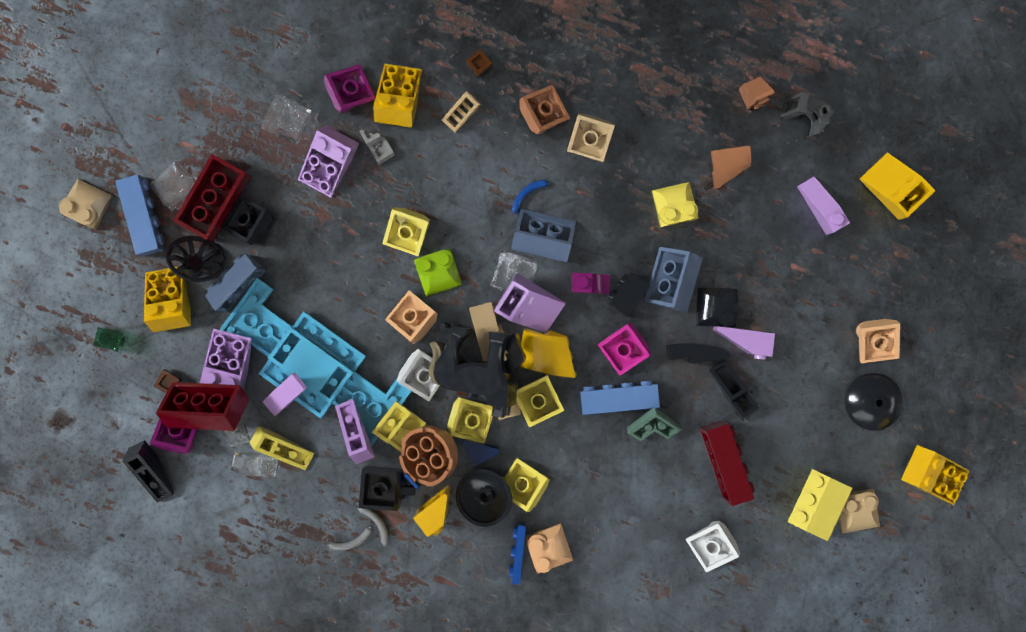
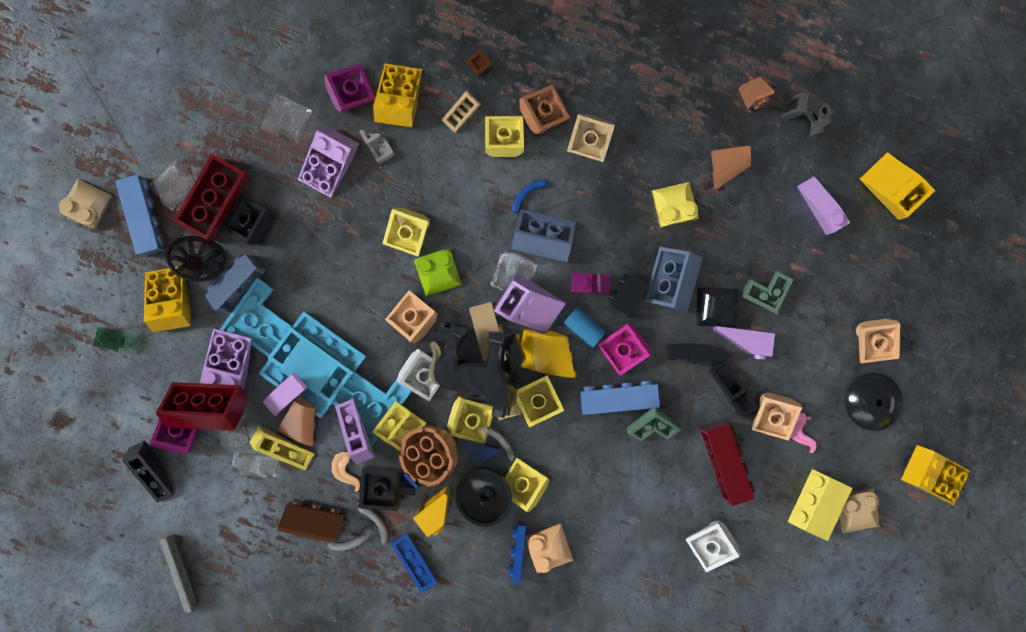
reddish brown plate [153,369,182,393] -> none
none -> light grey slope [160,535,198,613]
none -> nougat slope [277,396,316,446]
none -> reddish brown slope [277,499,346,543]
none -> light nougat piece [332,451,361,492]
none -> blue plate [390,532,438,593]
none -> light grey piece [481,426,515,462]
none -> light yellow slope [485,116,524,157]
none -> dark azure brick [563,306,607,348]
none -> sand green brick [741,271,794,314]
none -> light nougat slope [751,393,802,441]
none -> bright pink piece [790,412,817,453]

